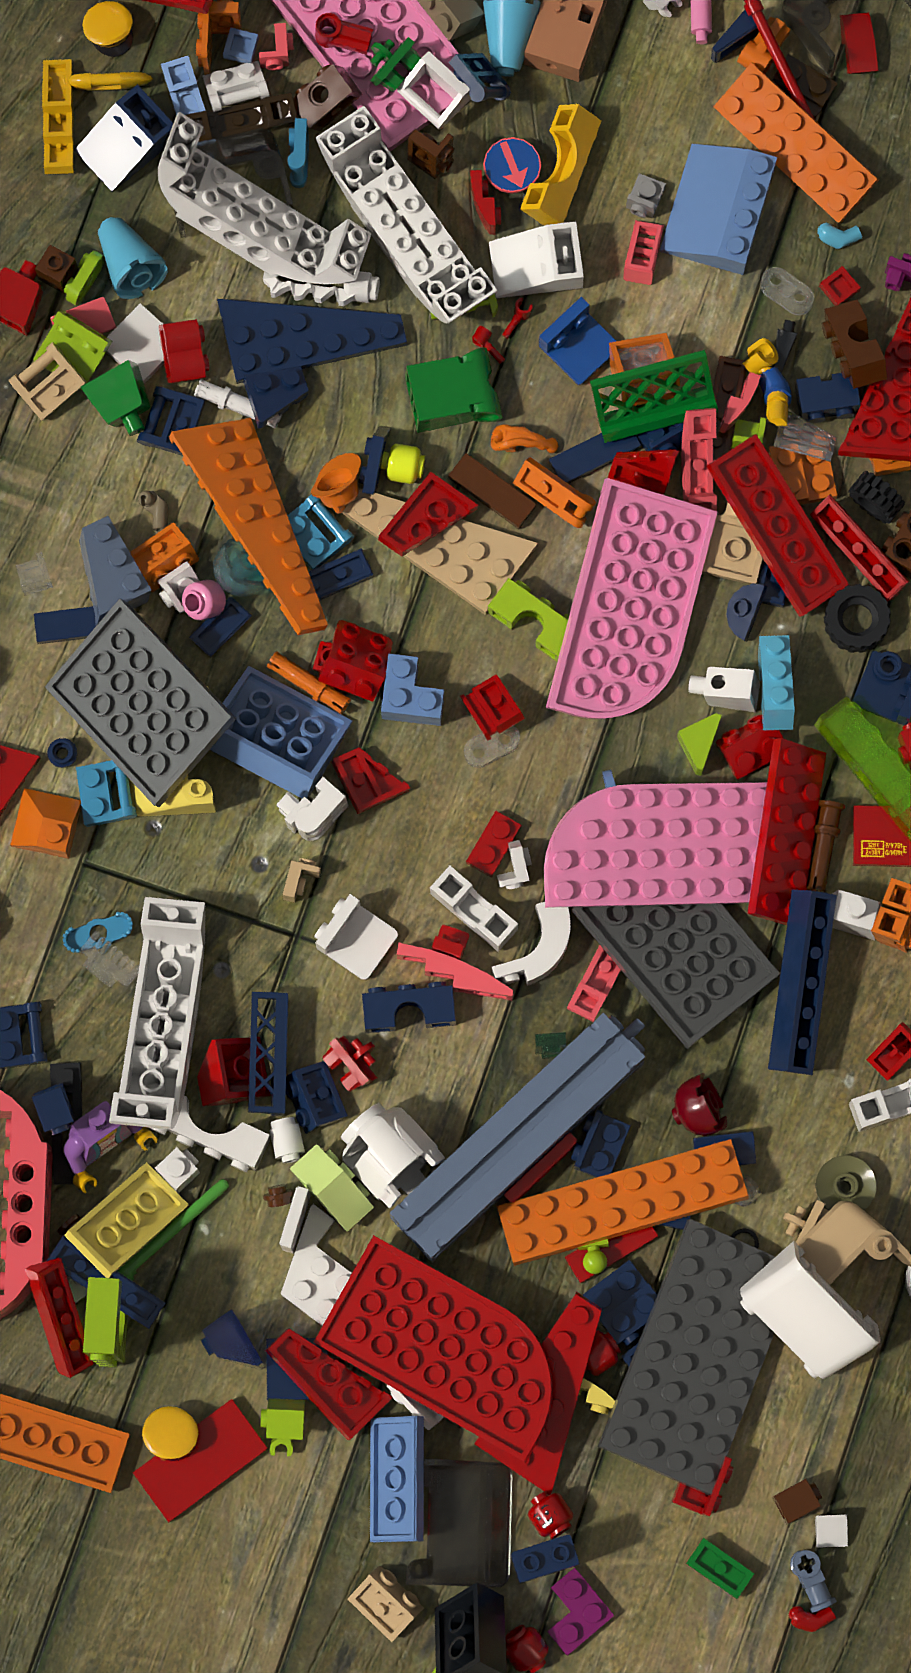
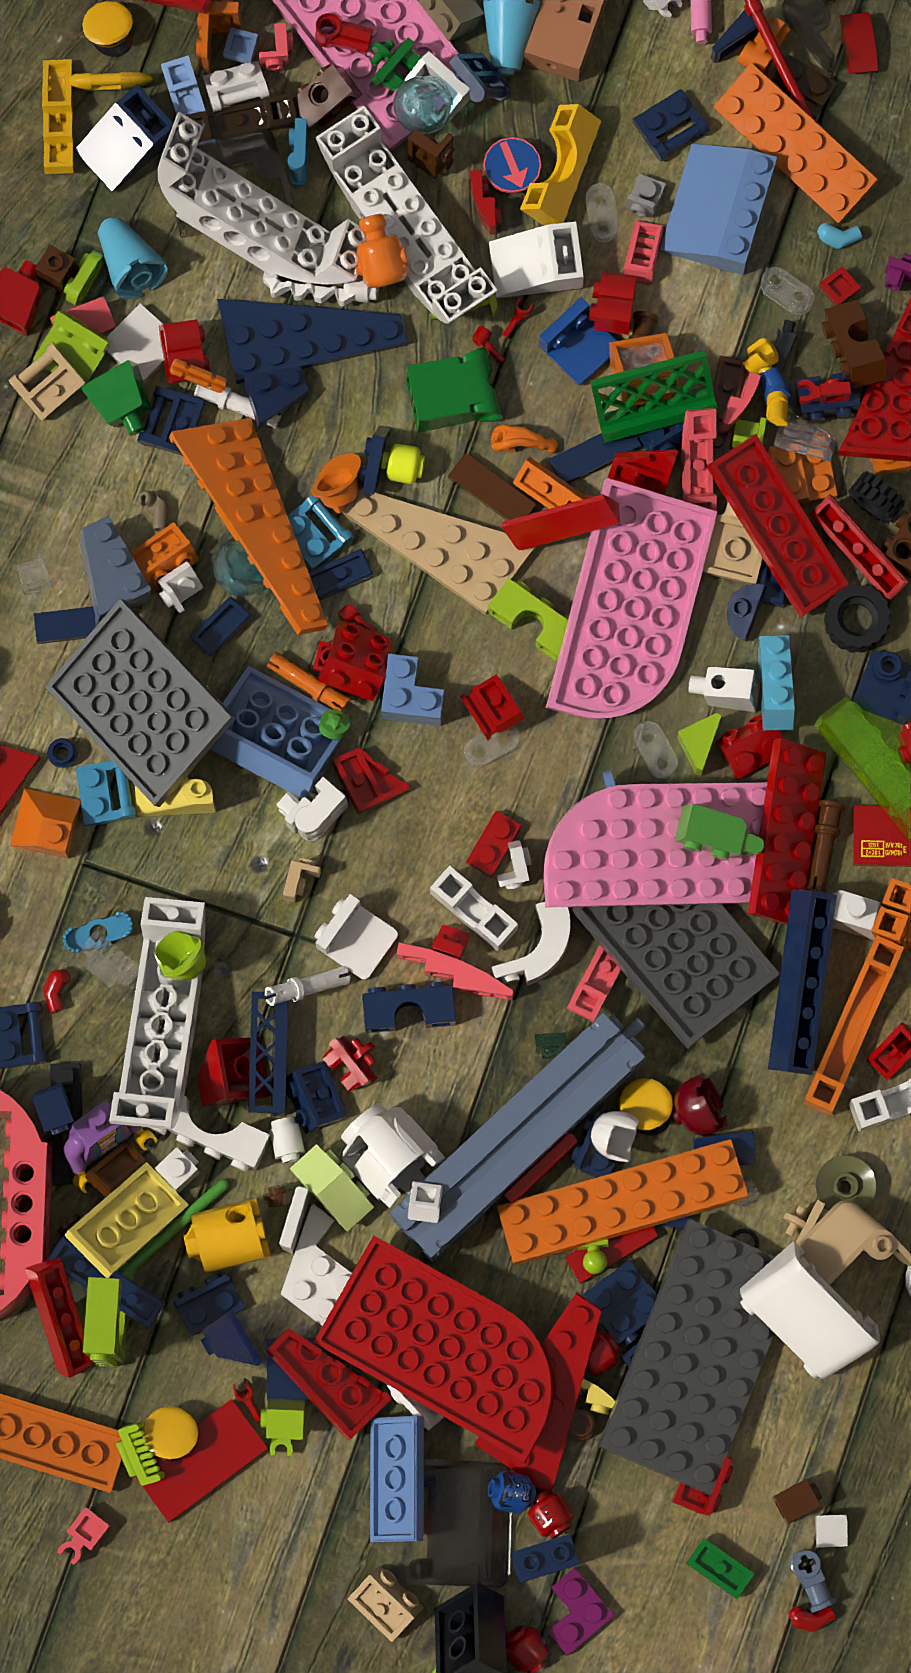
bright pink head [182,580,226,620] -> none
red wing [378,472,478,557] -> none
none -> red arm [43,969,70,1014]
none -> coral plate [58,1507,110,1565]
none -> reddish brown tile [85,1140,147,1197]
none -> lime piece [115,1421,165,1486]
none -> lime piece [154,931,206,981]
none -> orange axle [170,359,227,393]
none -> dark blue bracket [173,1272,246,1337]
none -> yellow cylinder [183,1198,271,1273]
none -> red hand [233,1378,261,1422]
none -> white pin [264,966,350,1006]
none -> bright green tile [319,710,350,740]
none -> red hand [338,605,377,632]
none -> orange piece [355,213,410,288]
none -> clear light blue cylinder [393,76,453,134]
none -> white slope [408,1181,443,1223]
none -> blue head [488,1470,536,1514]
none -> red slope [502,494,620,550]
none -> reddish brown plate [568,1410,596,1441]
none -> clear plate [585,183,618,243]
none -> red brick [589,272,636,335]
none -> white hair [591,1111,639,1162]
none -> yellow piece [619,1078,673,1136]
none -> reddish brown bush [628,311,659,339]
none -> dark blue plate [633,89,710,161]
none -> clear plate [633,721,678,778]
none -> bright green hinge [675,804,765,861]
none -> red plate [798,379,851,405]
none -> orange arch [802,935,904,1116]

